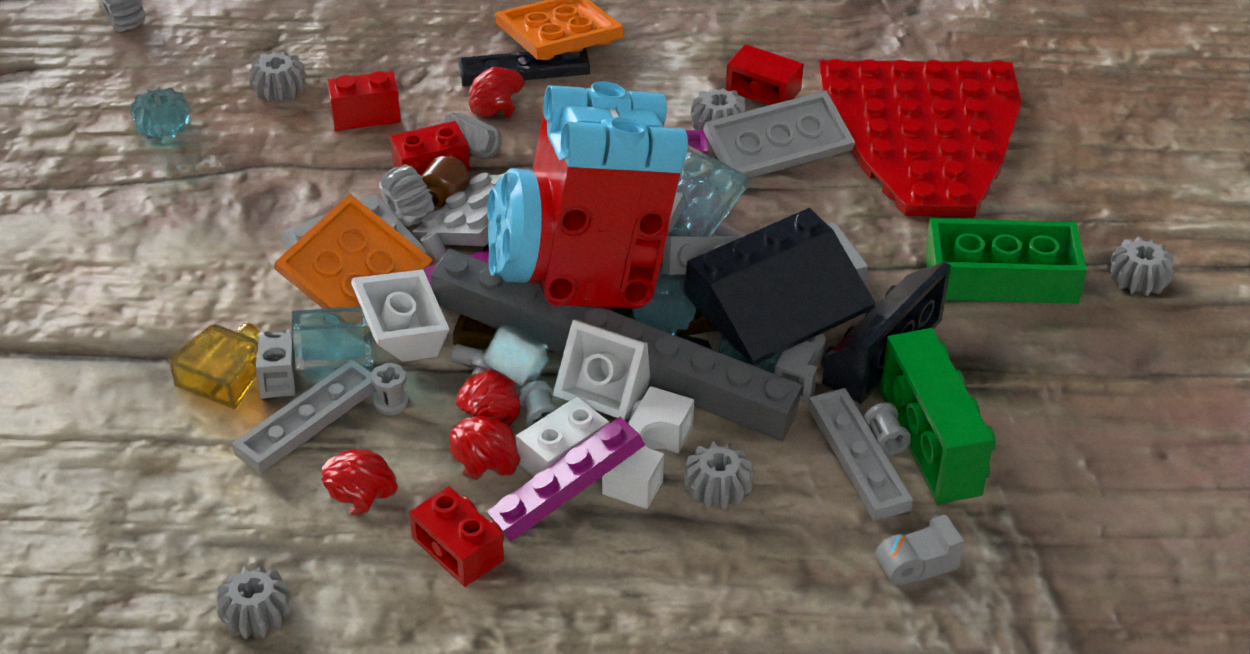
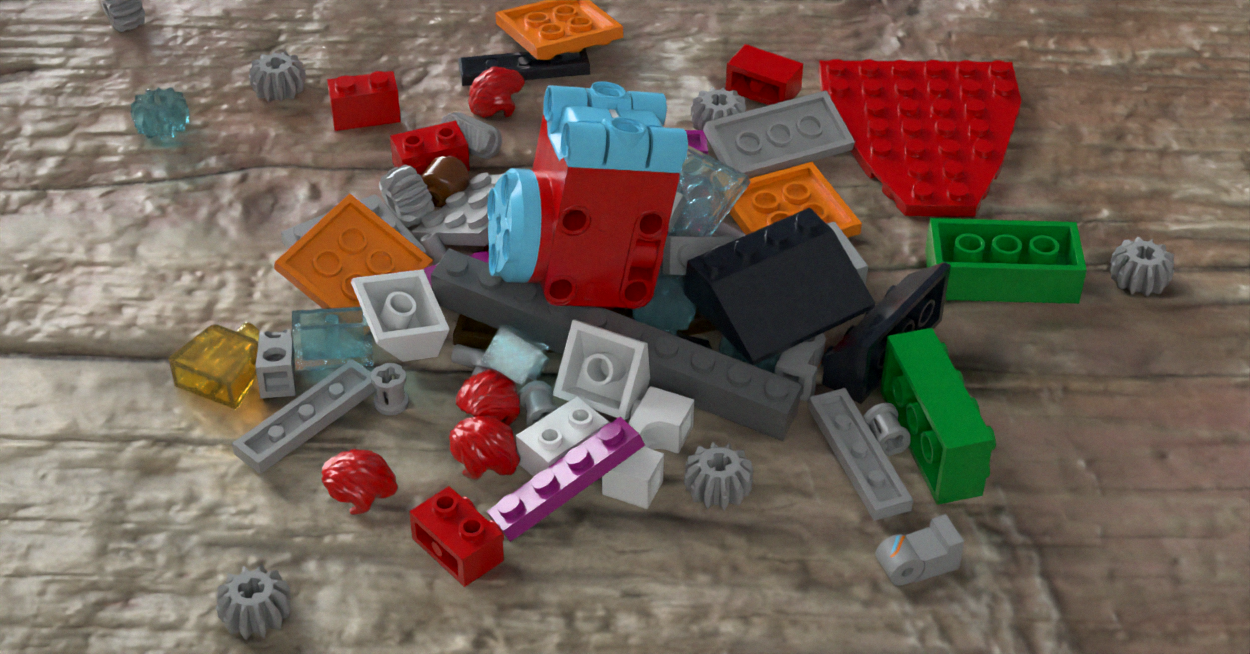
none -> orange plate [718,162,862,238]

